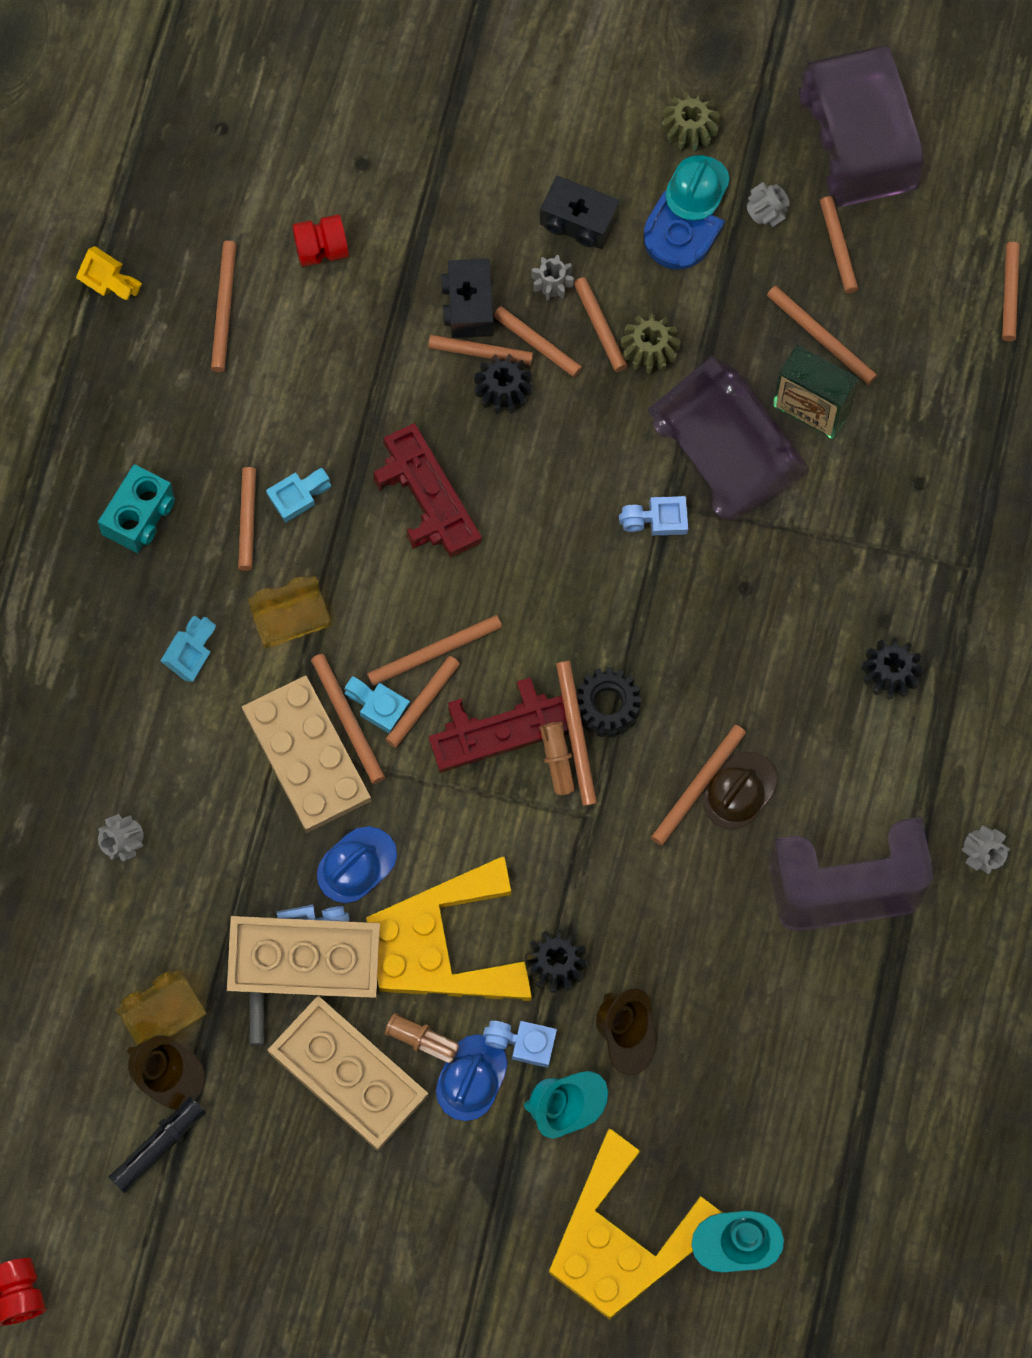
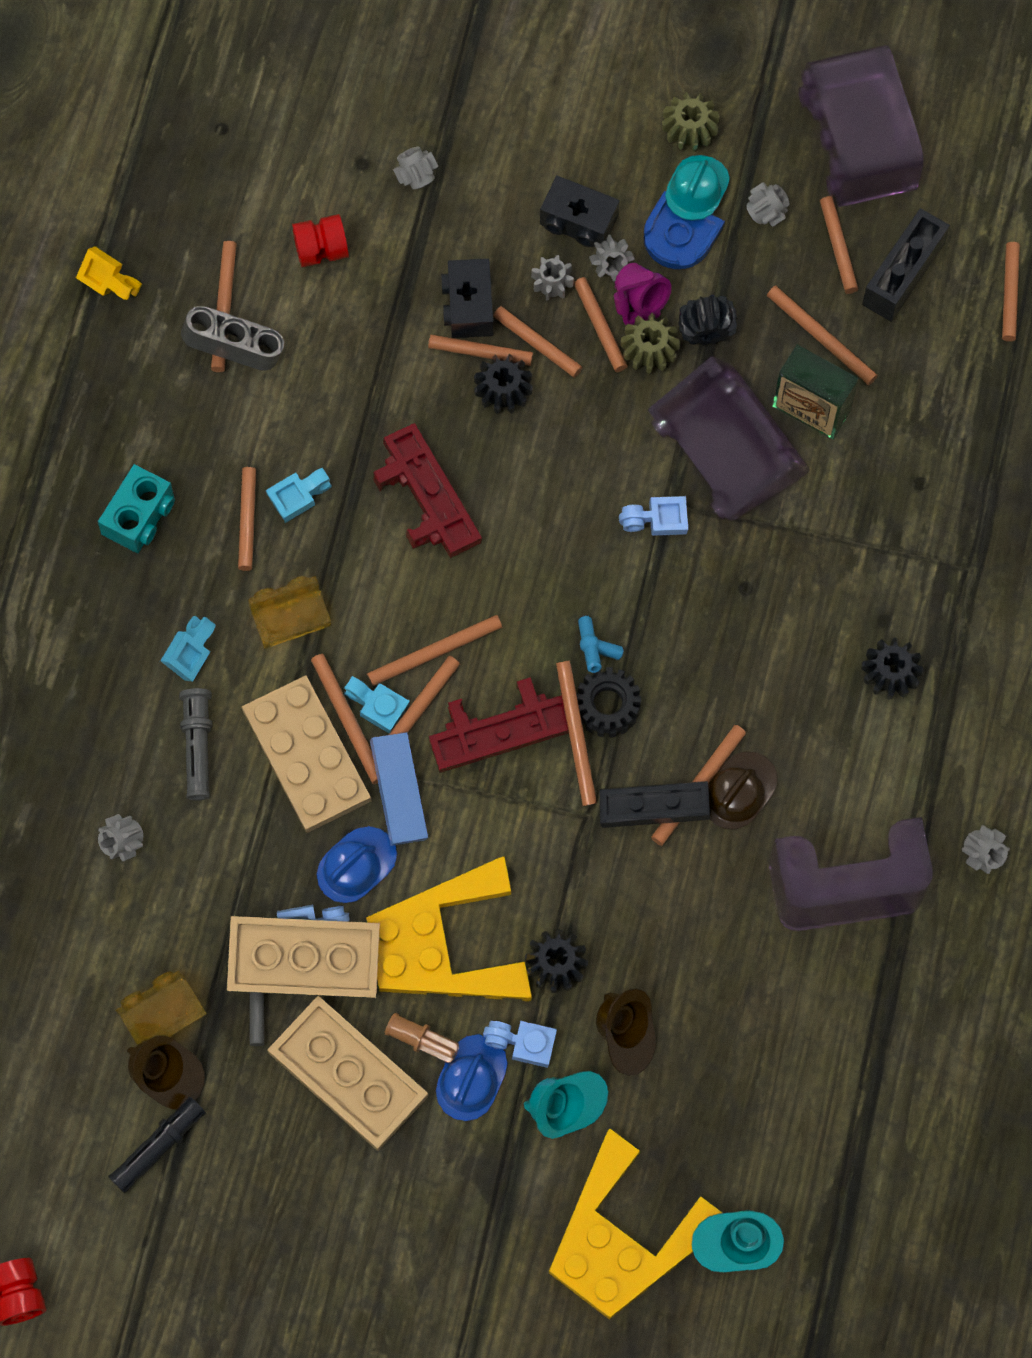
medium nougat axle [539,721,574,795] -> none
none -> dark grey pin [179,688,213,801]
none -> dark grey beam [181,306,284,371]
none -> medium blue tile [370,732,428,846]
none -> light grey gear [393,146,439,189]
none -> dark azure piece [578,616,624,673]
none -> light grey gear [589,235,634,281]
none -> black tile [599,781,711,828]
none -> magenta piece [614,263,672,325]
none -> black gear [678,295,738,346]
none -> black brick [862,208,950,322]

